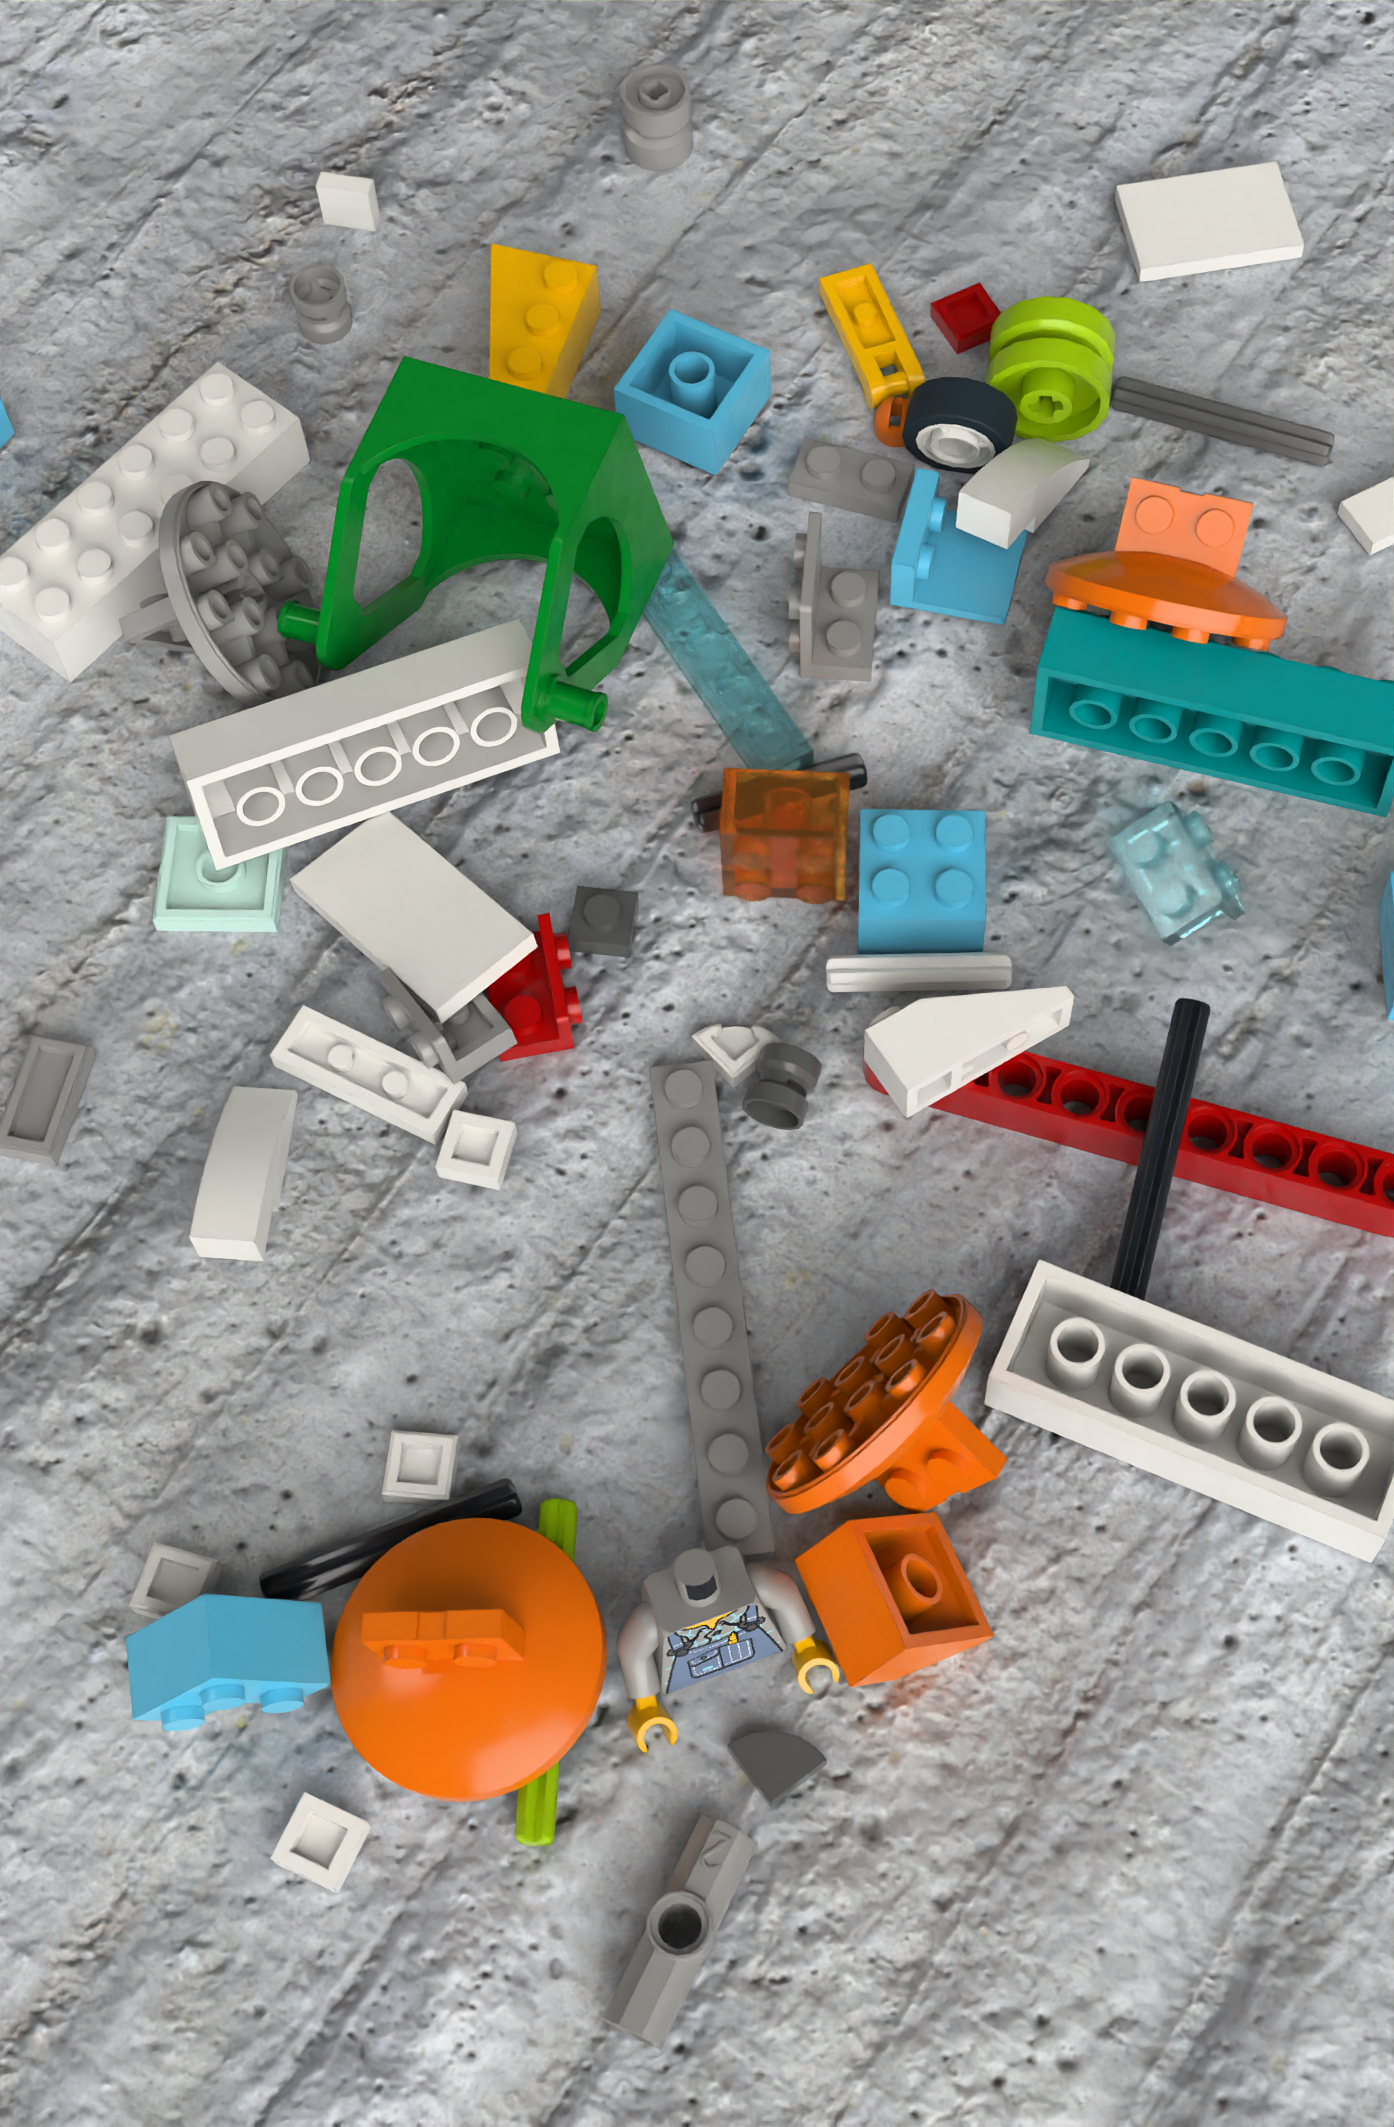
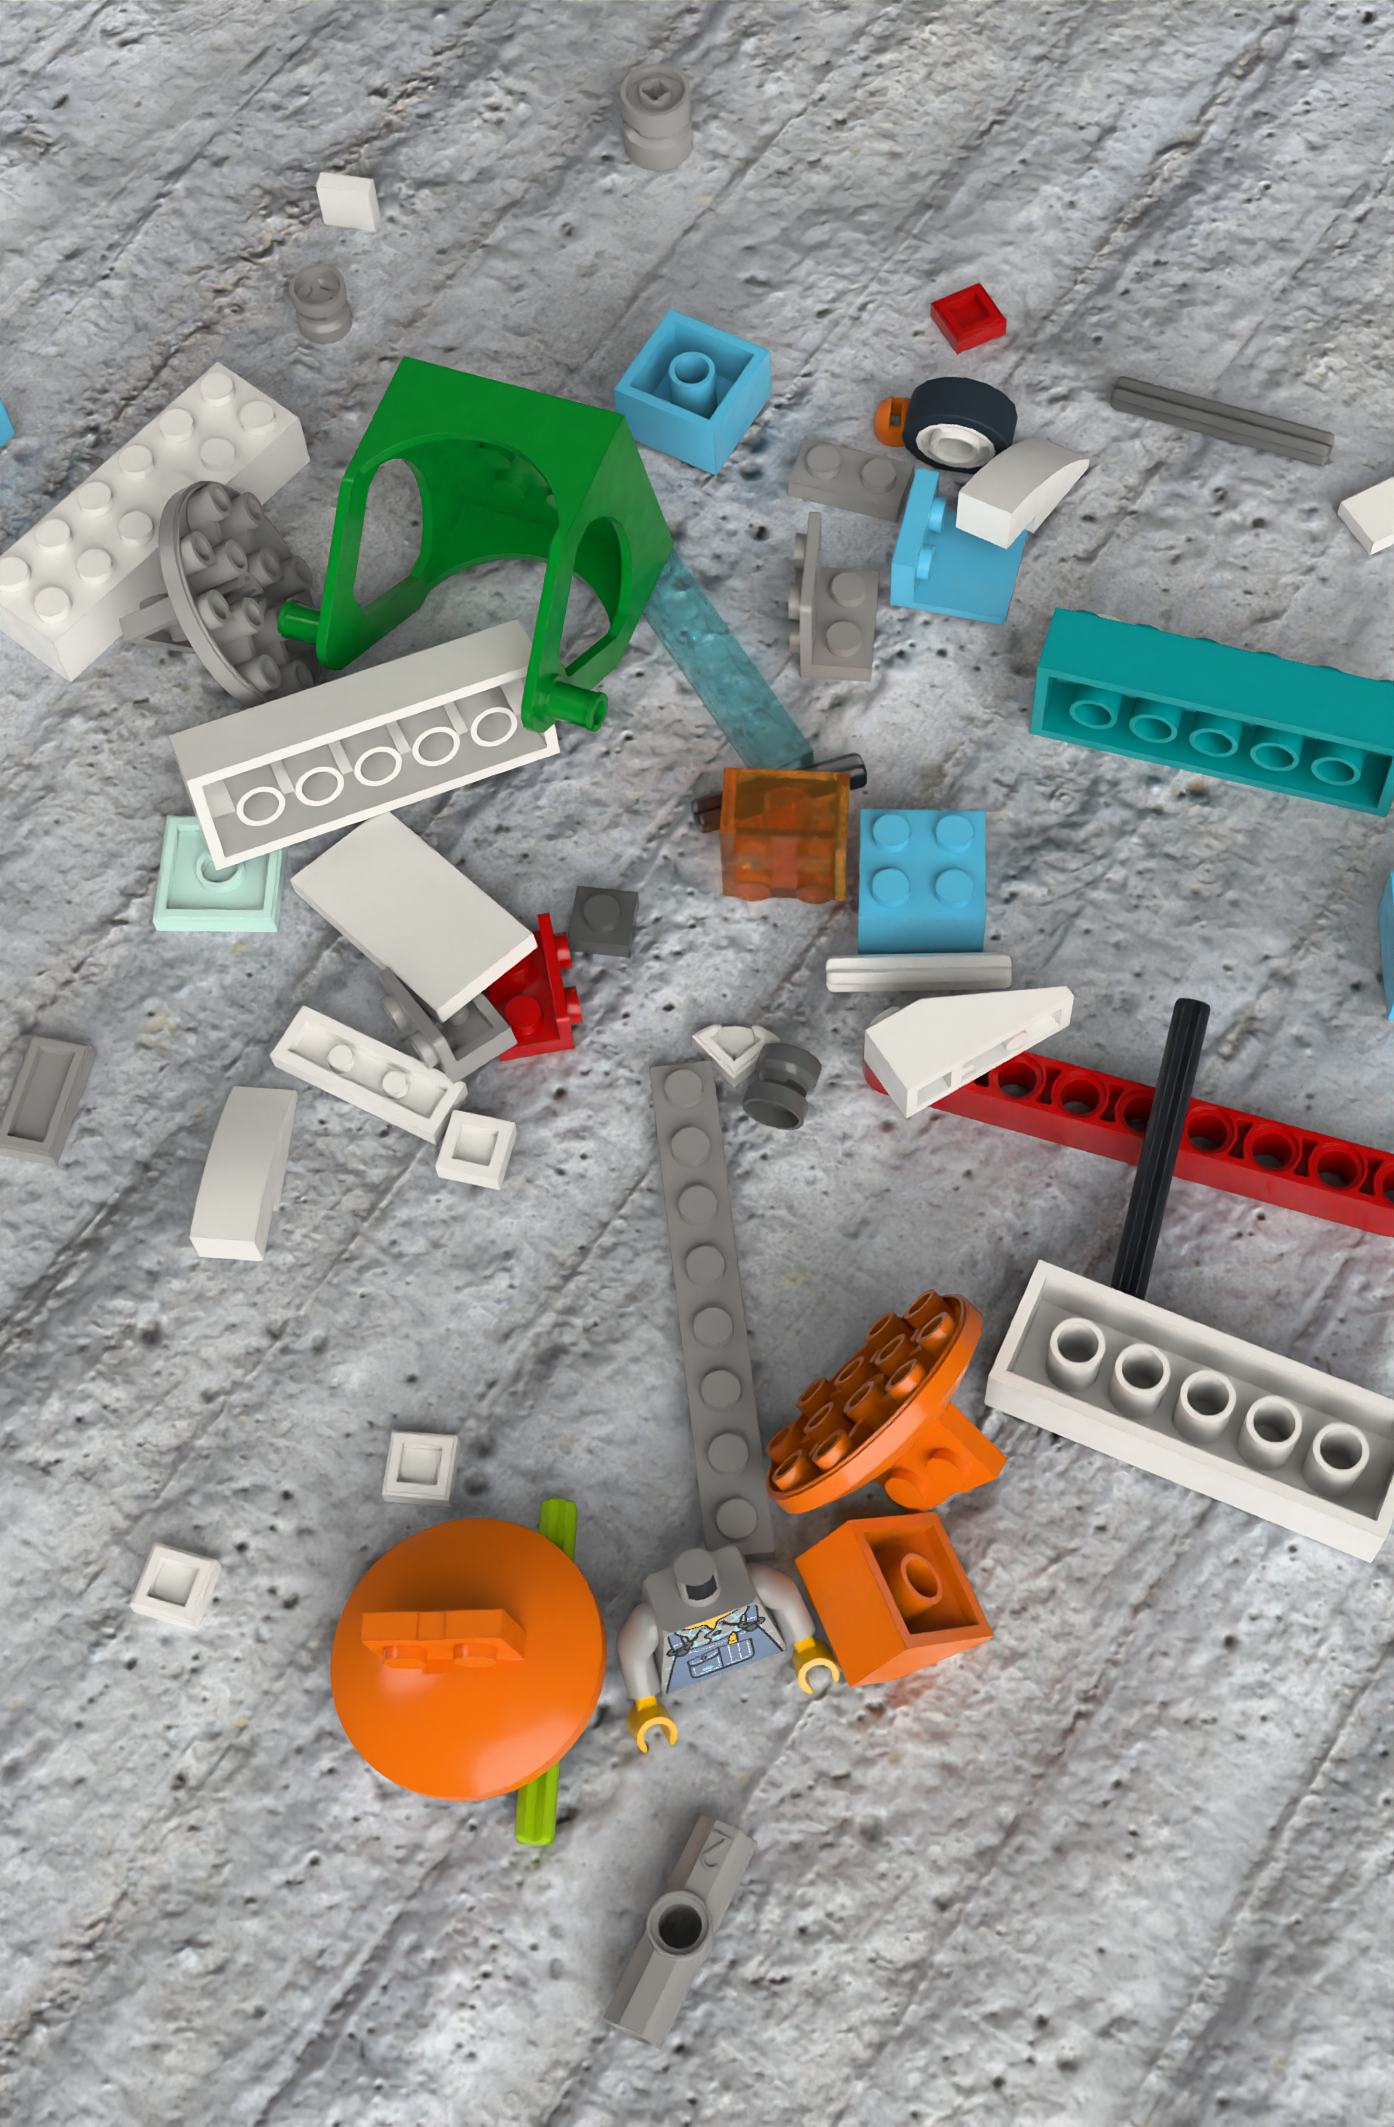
medium azure brick [126,1593,331,1731] -> none
black axle [259,1478,522,1601] -> none
white plate [270,1792,371,1893] -> none
yellow wedge [489,243,601,399] -> none
dark grey tile [727,1731,827,1808] -> none
yellow plate [819,263,926,409] -> none
lime wheel [985,296,1116,443] -> none
orange bracket [1044,476,1288,651] -> none
clear light blue bracket [1107,800,1245,946] -> none
white tile [1115,161,1304,282] -> none

